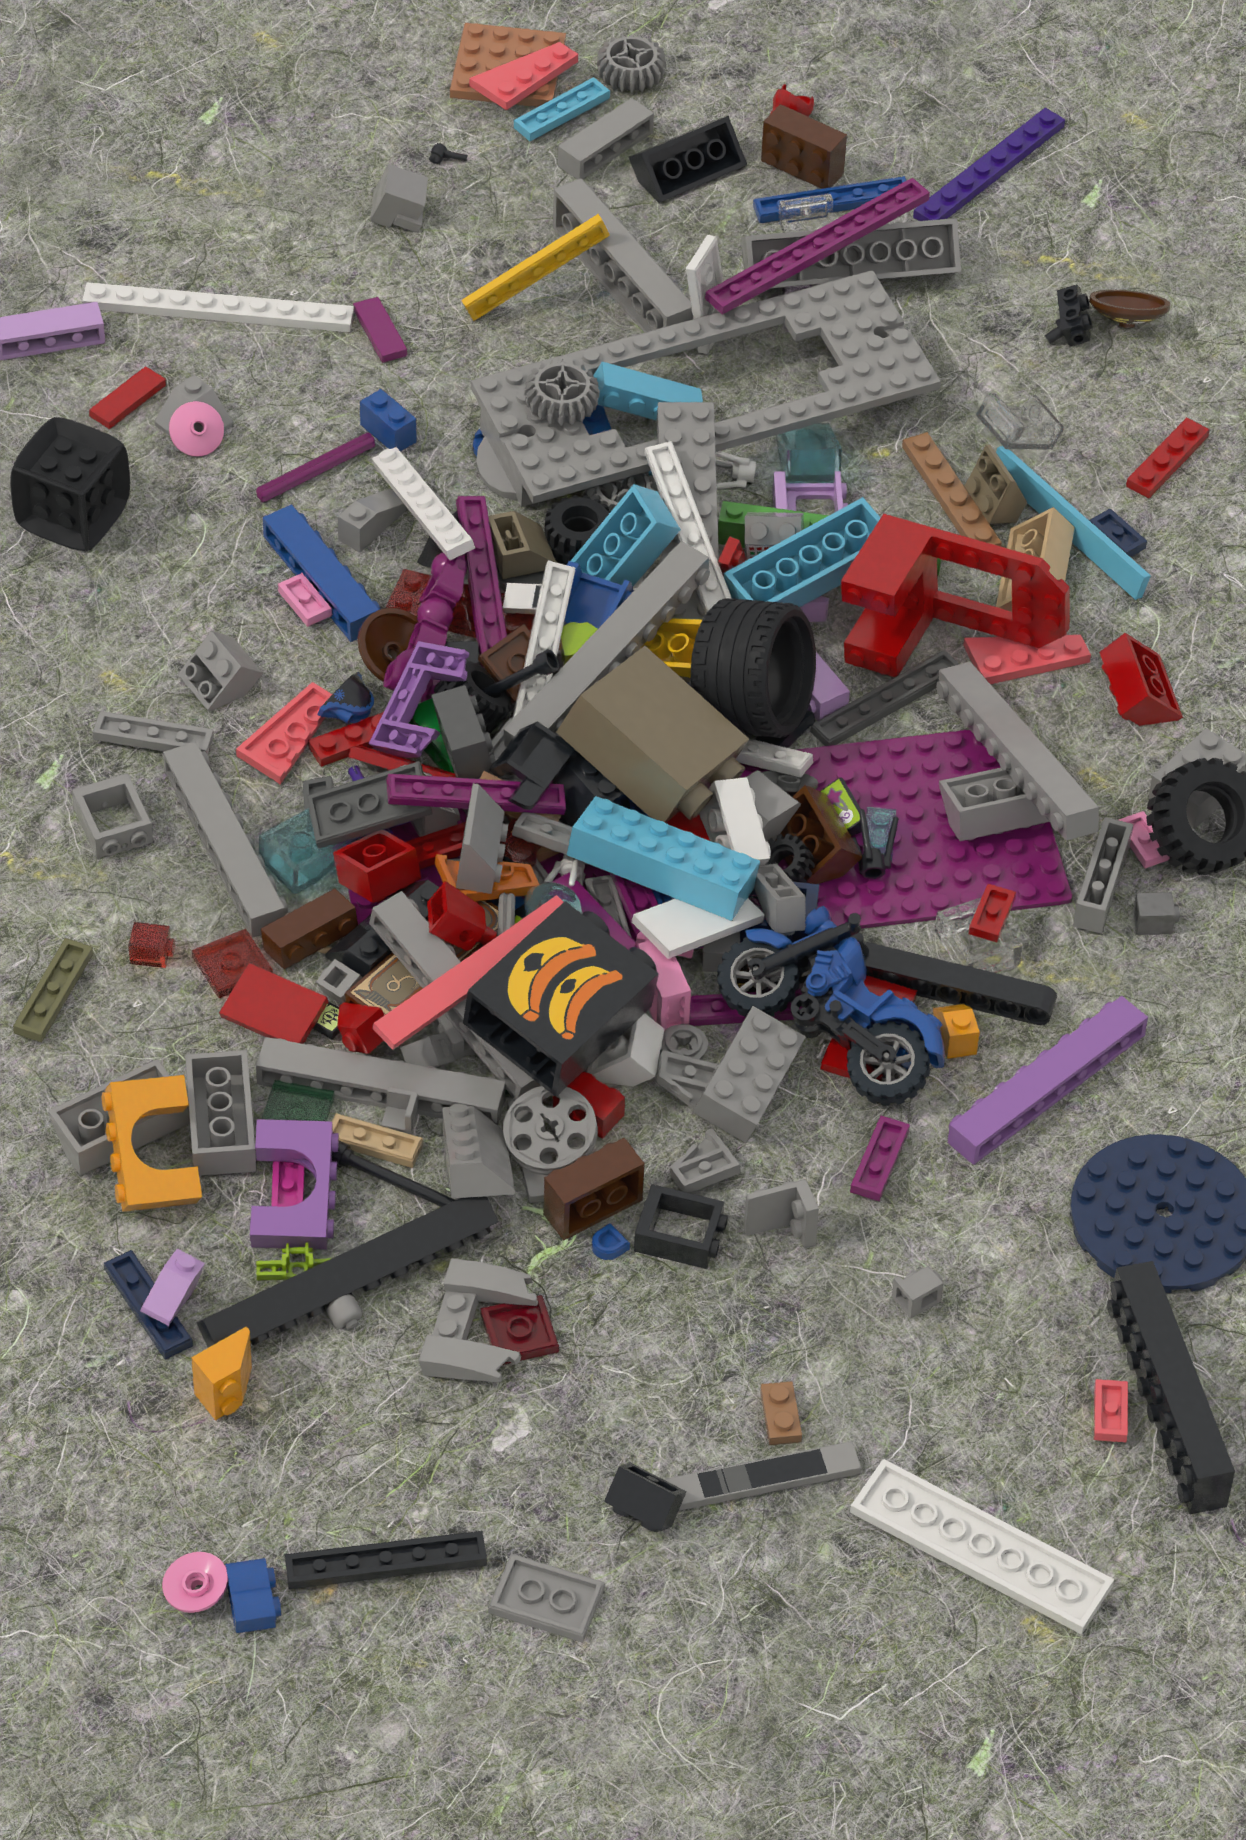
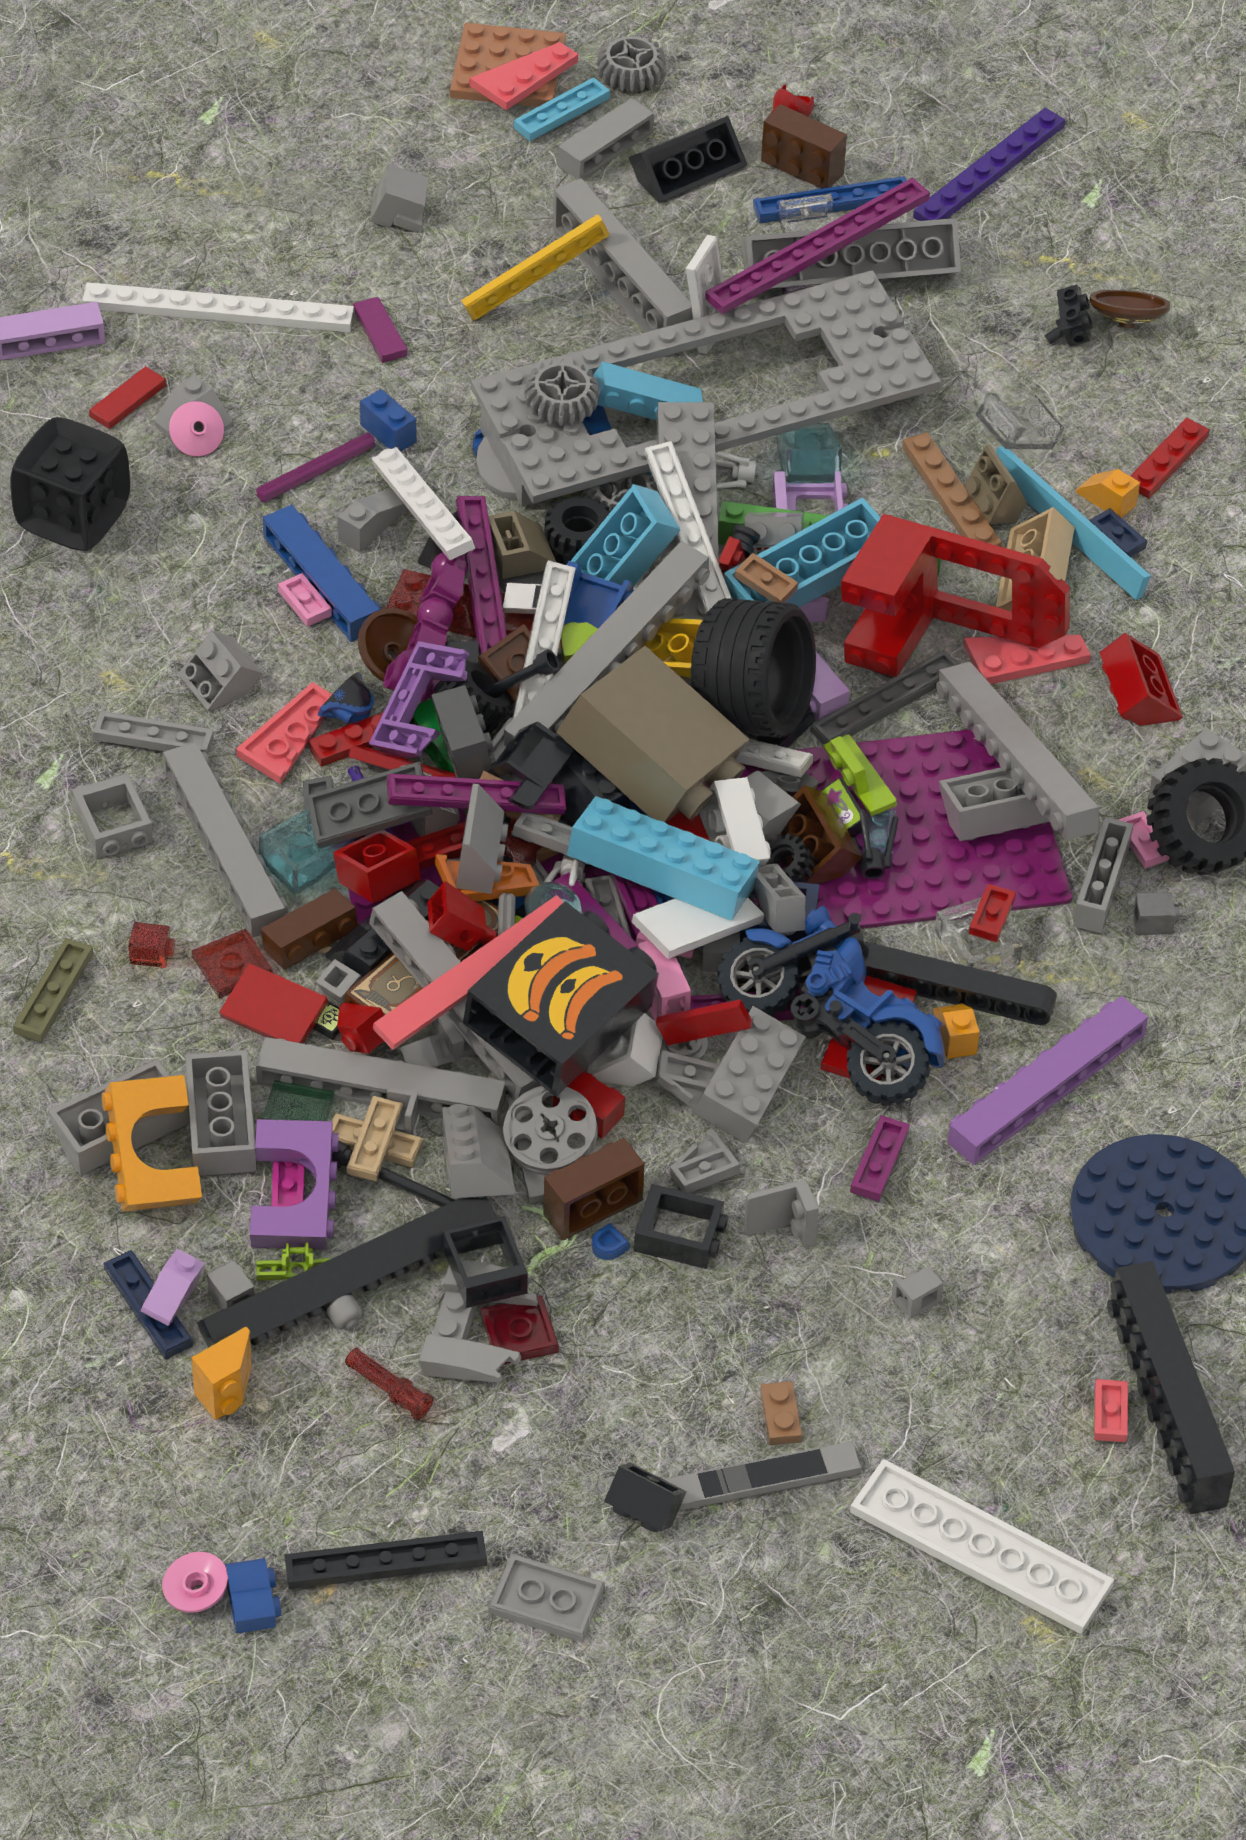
black hand [429,143,468,164] -> none
none -> light grey brick [207,1260,255,1310]
none -> clear red pin [345,1348,434,1420]
none -> tan tile [346,1096,403,1181]
none -> black window [444,1216,528,1308]
none -> red tile [655,999,753,1046]
none -> black wheel [732,524,761,558]
none -> medium nougat plate [735,553,798,603]
none -> lime bracket [823,735,897,816]
none -> light orange slope [1076,469,1140,518]

